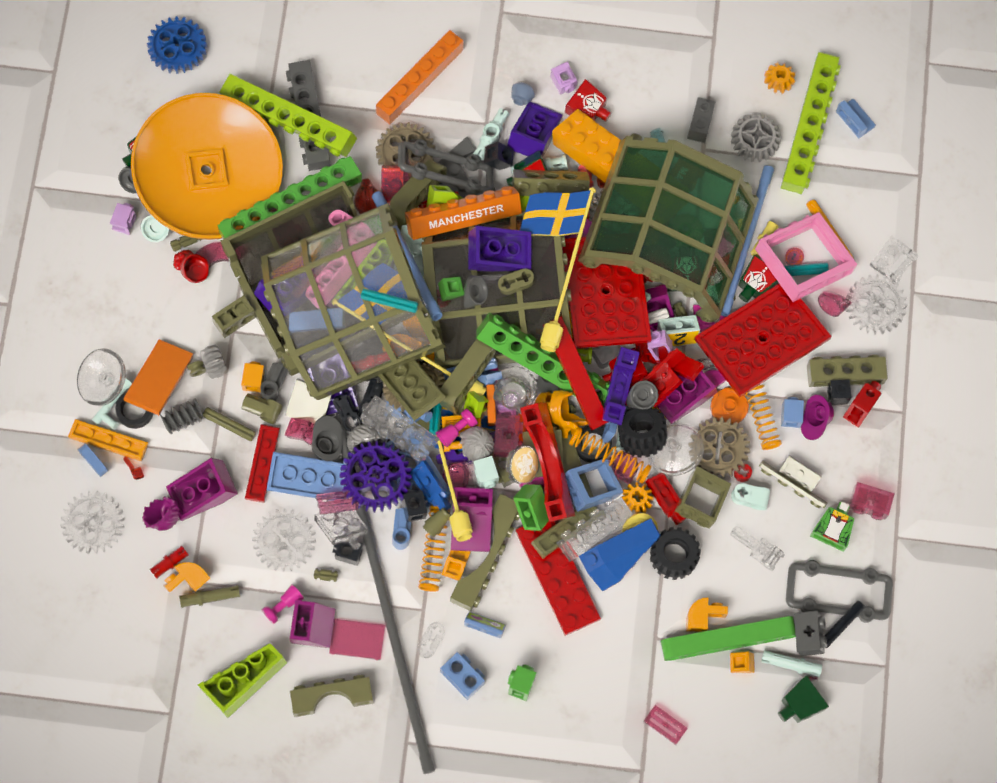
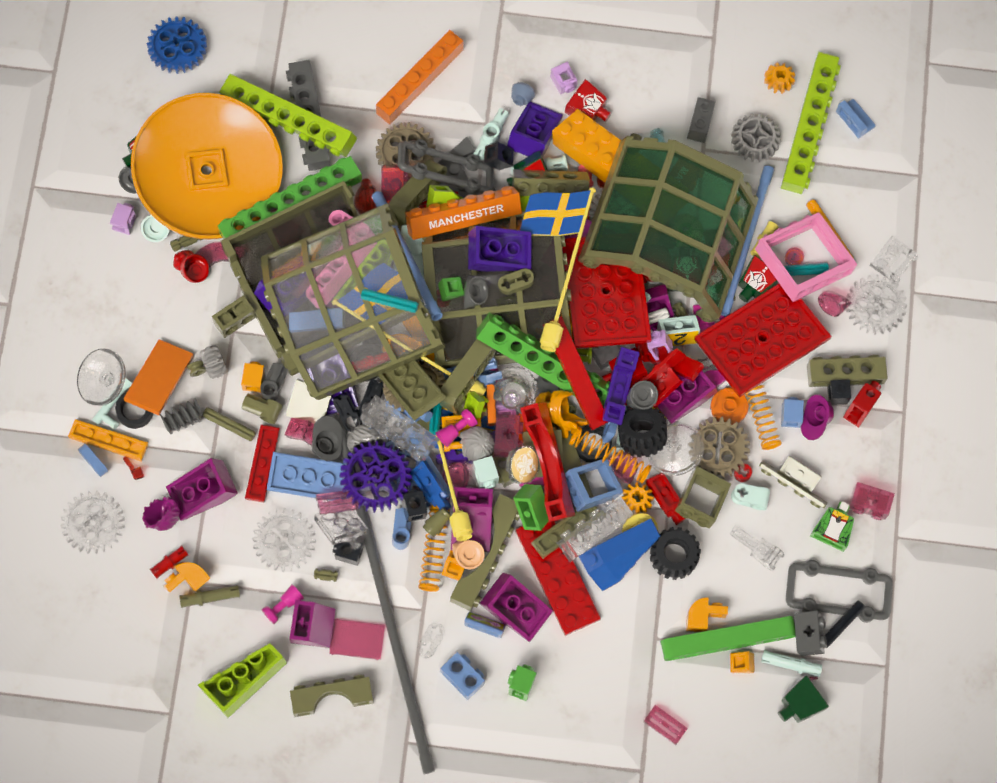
none -> light nougat piece [452,540,485,569]
none -> magenta slope [479,572,553,642]

